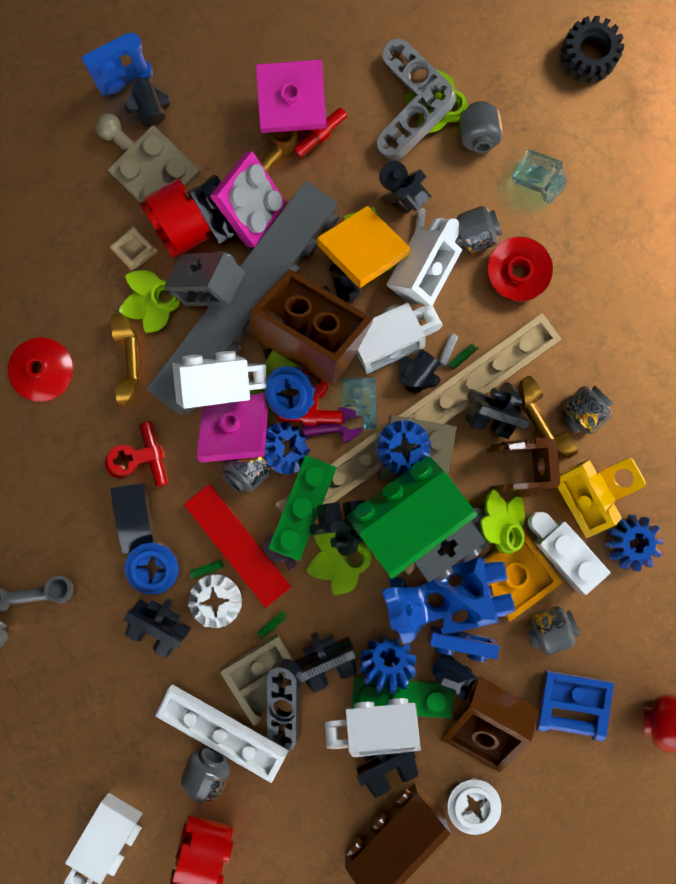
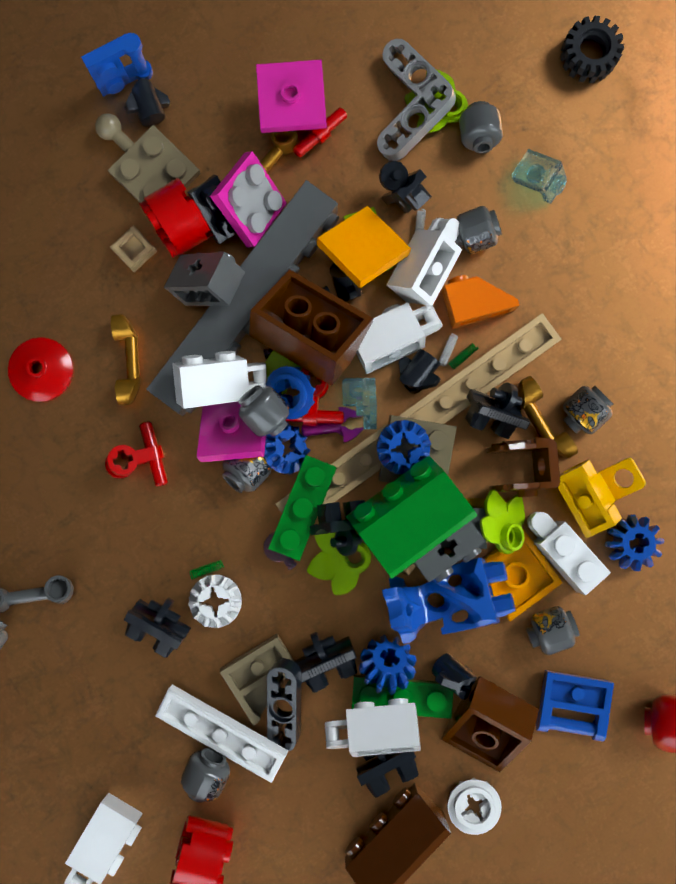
black slope [110,483,156,553] -> none
lime plate [119,270,181,333] -> none
blue gear [125,541,179,595] -> none
red tile [183,484,292,608] -> none
green leg [258,611,287,639] -> none
blue plate [428,626,500,662] -> none
red dish [487,237,553,302] -> none
none -> dark grey head [238,385,289,437]
none -> orange slope [441,275,520,329]

